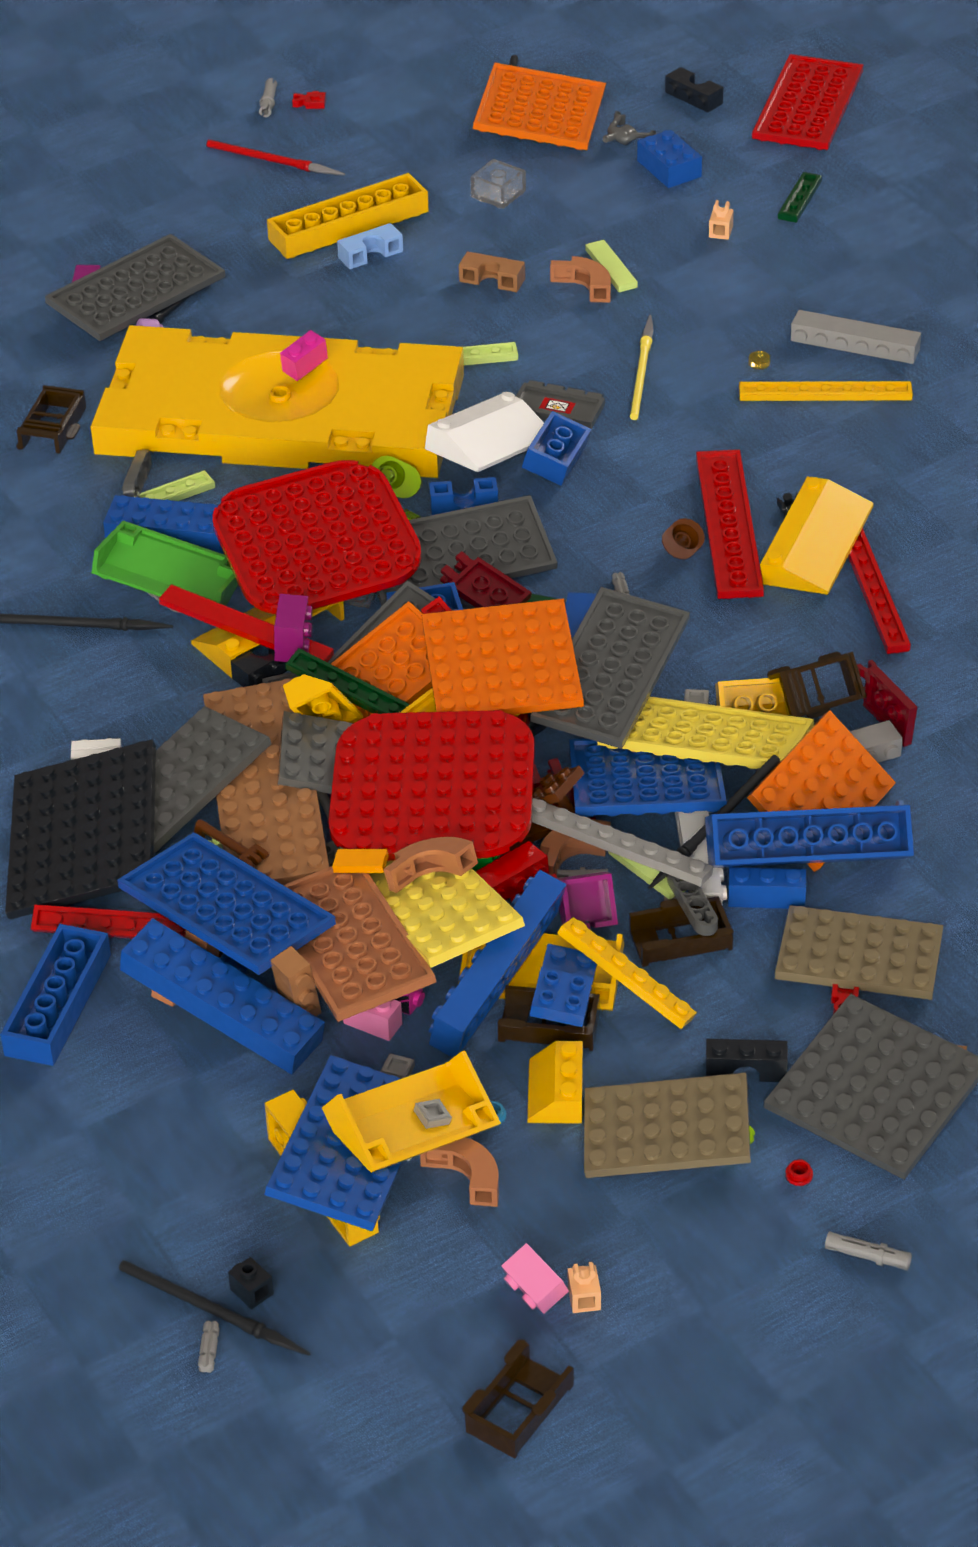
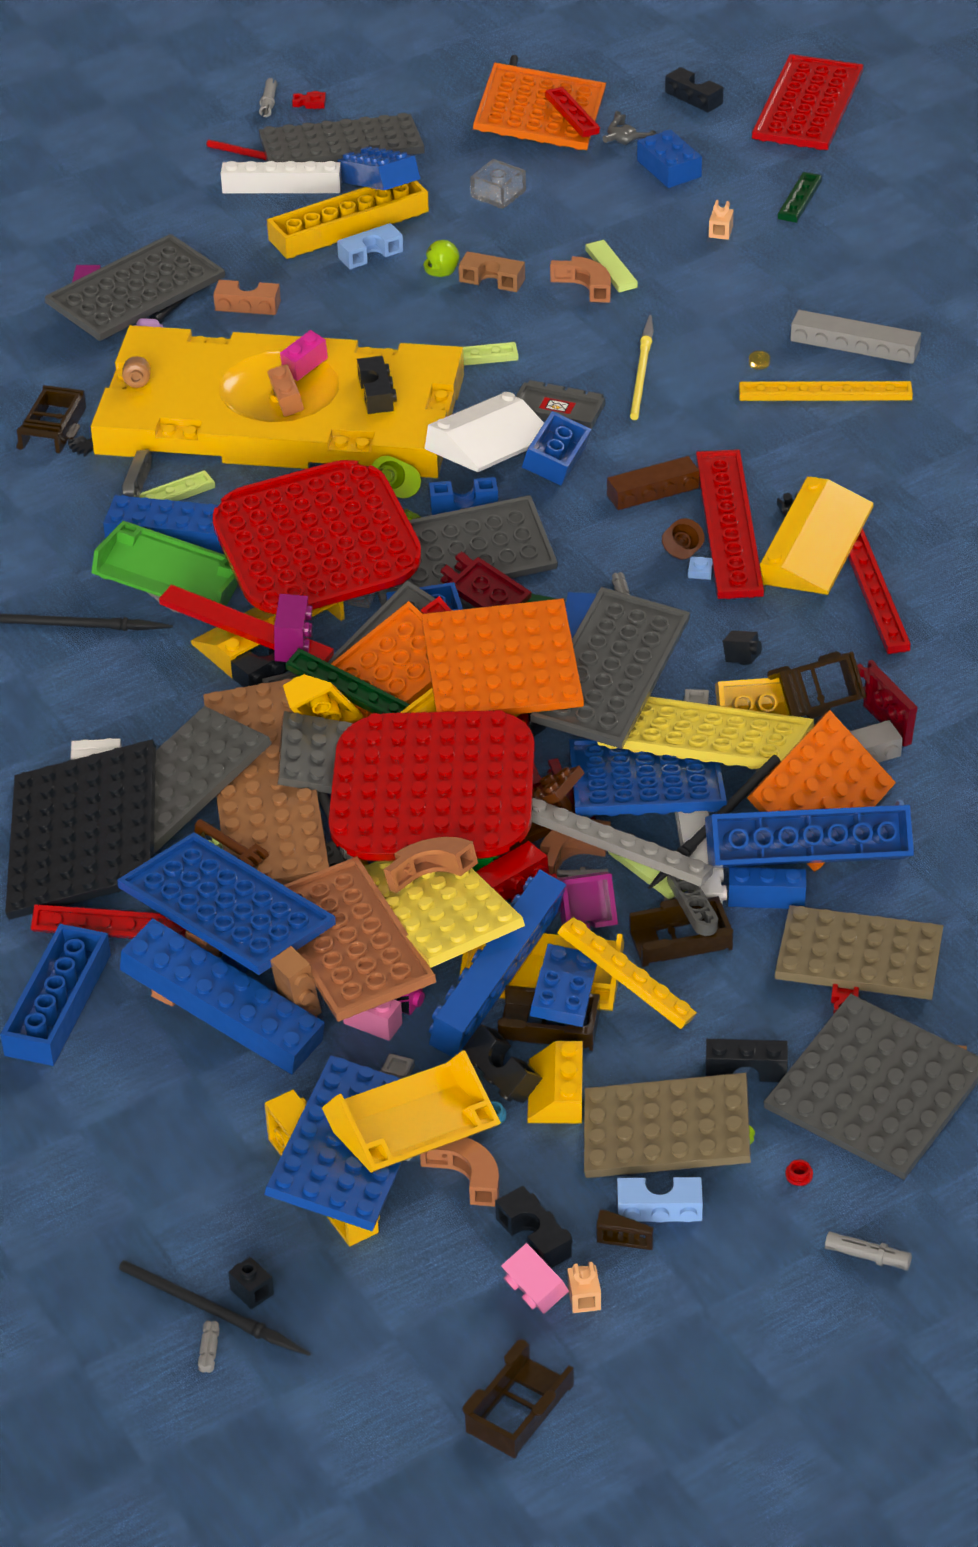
light orange tile [332,849,389,873] -> none
light grey tile [414,1099,452,1129] -> none
none -> black piece [68,435,94,457]
none -> medium nougat head [122,356,151,388]
none -> nougat arch [214,280,281,315]
none -> white brick [221,161,342,193]
none -> dark grey plate [259,113,424,162]
none -> nougat brick [267,364,304,416]
none -> blue brick [337,146,421,191]
none -> black arch [357,356,397,414]
none -> lime helmet [423,240,459,277]
none -> black arch [463,1024,542,1103]
none -> black arch [495,1186,573,1268]
none -> red plate [545,87,600,138]
none -> dark brown slope [597,1209,654,1250]
none -> reddish brown brick [607,456,699,510]
none -> light blue arch [617,1177,703,1222]
none -> light blue plate [688,557,713,580]
none -> black brick [723,631,762,665]

